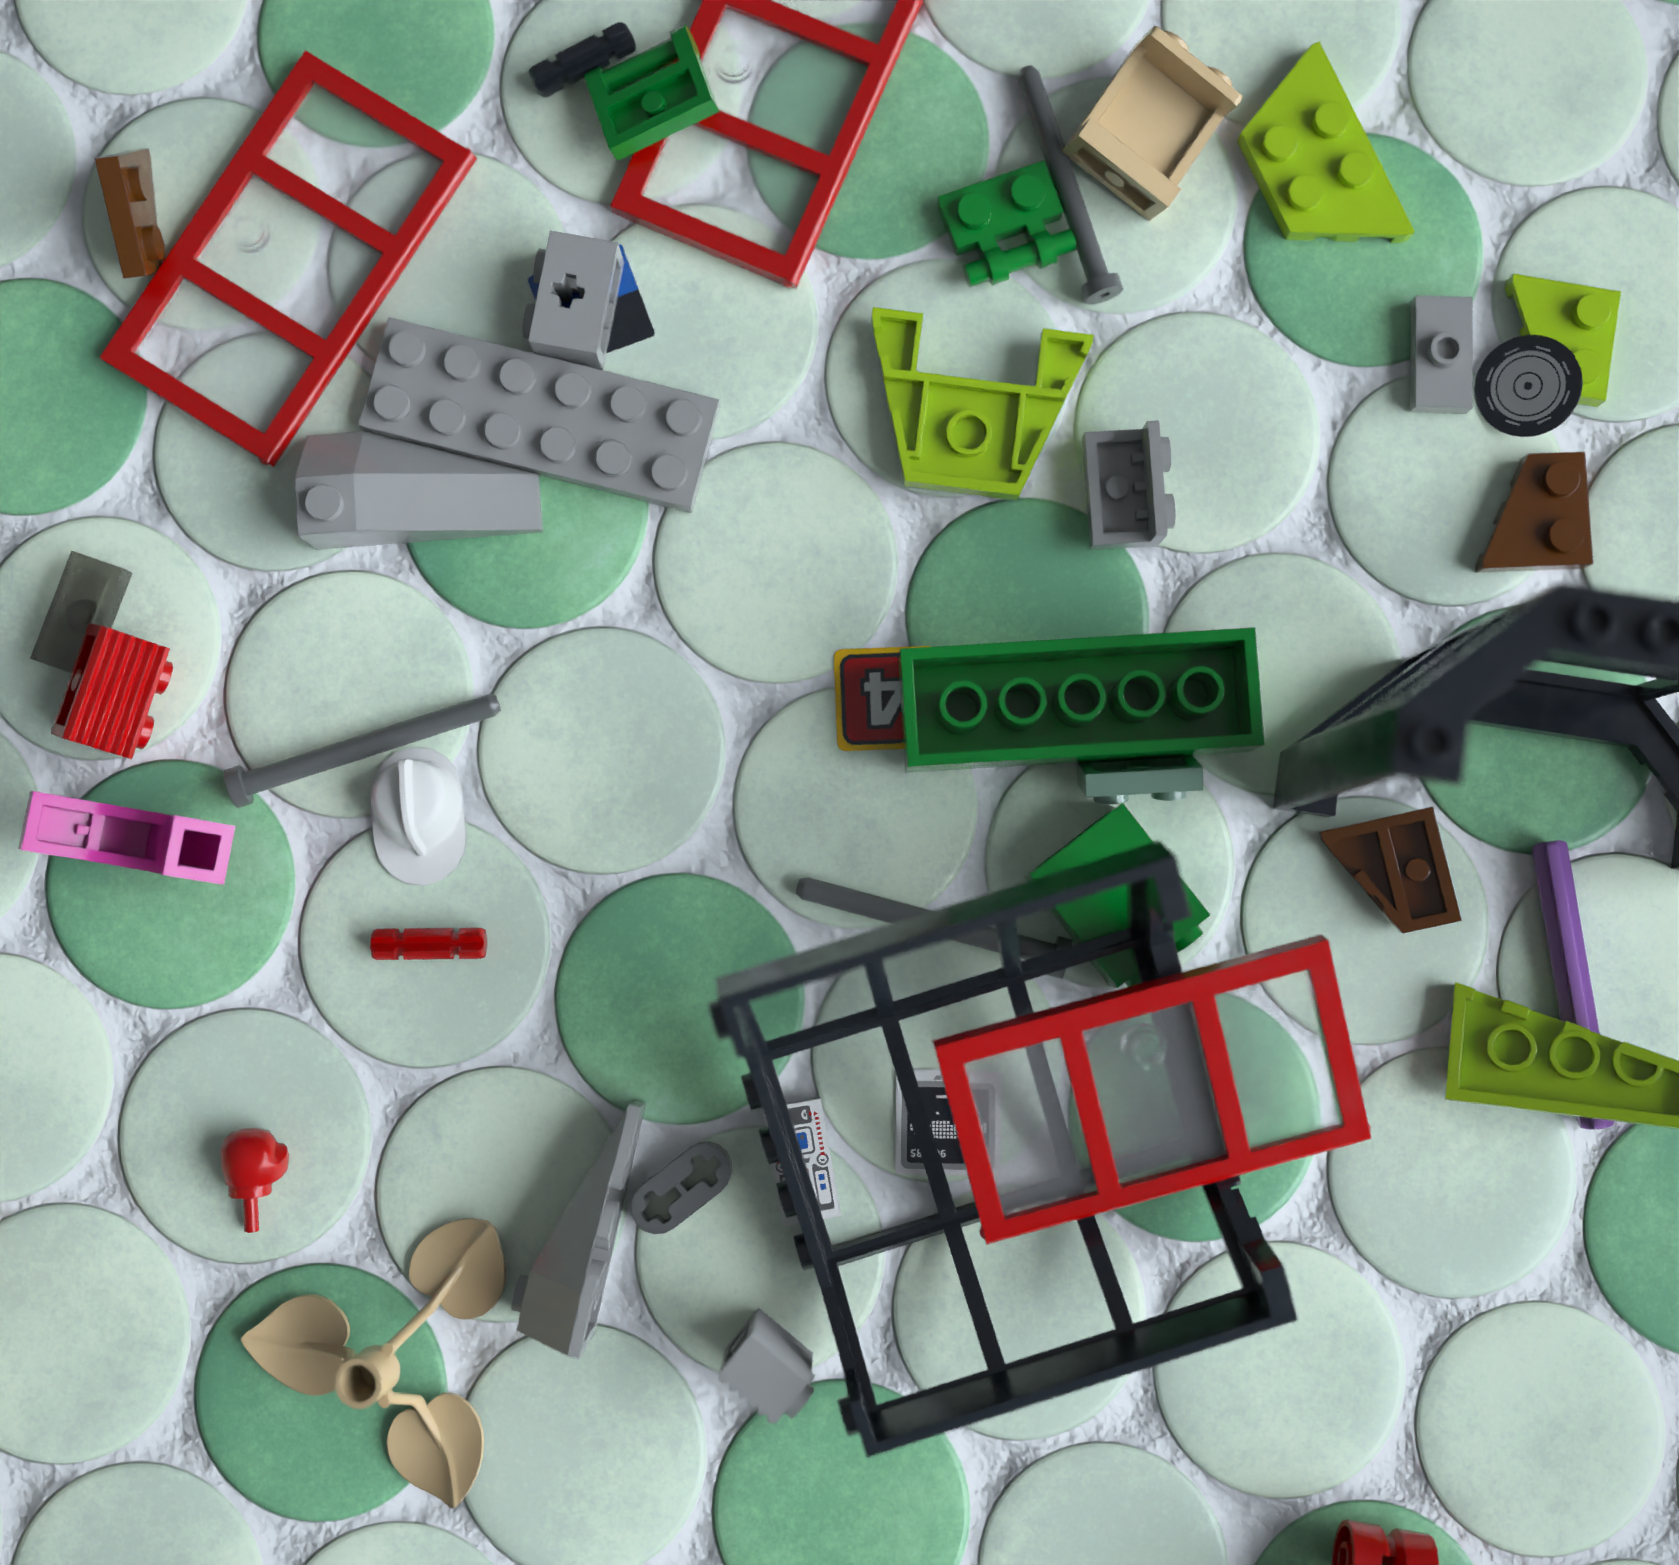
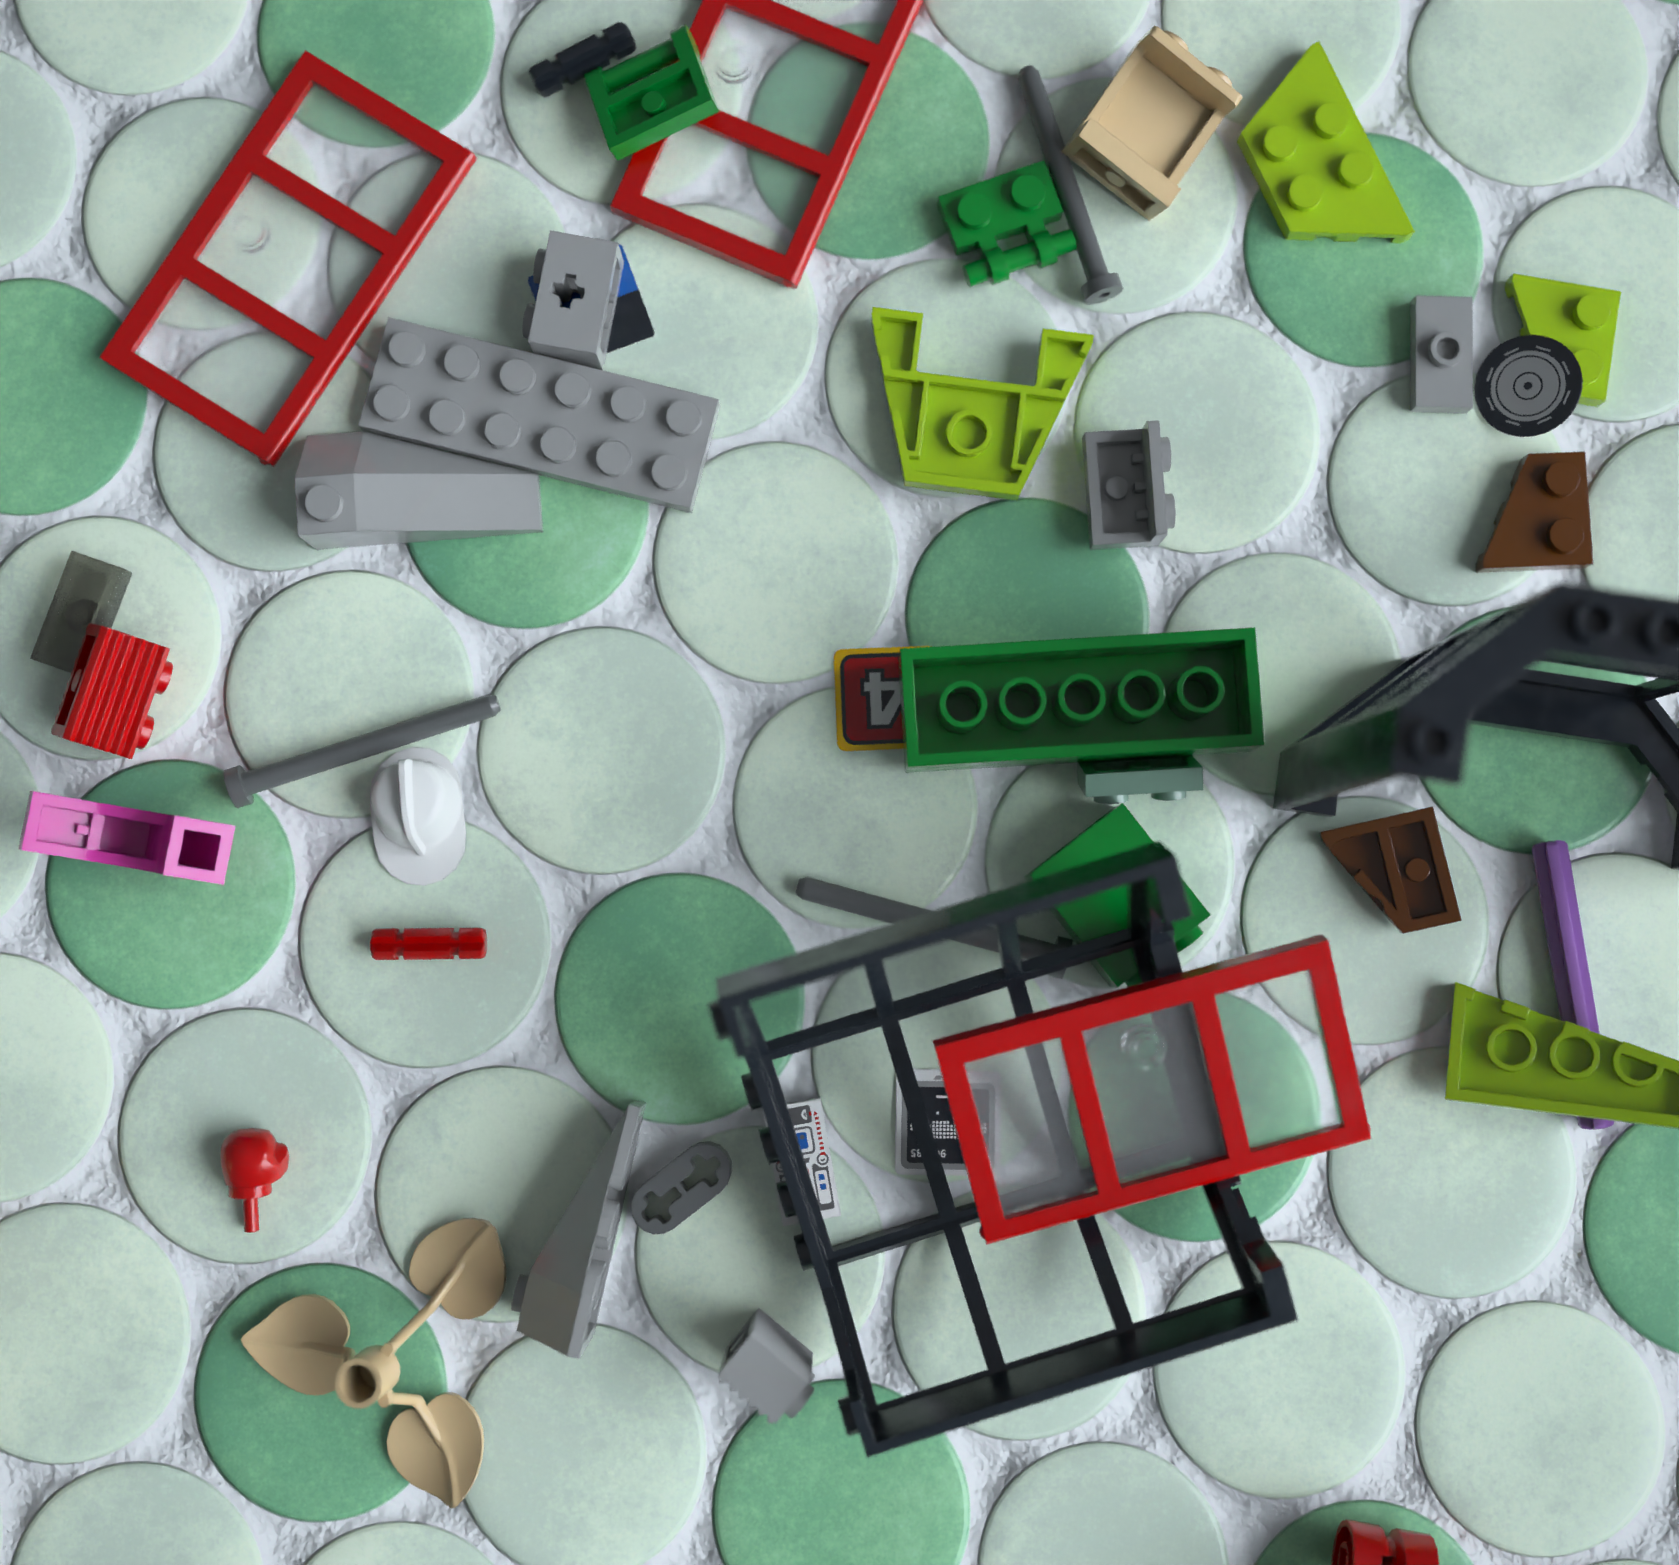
reddish brown wing [95,148,165,279] -> none

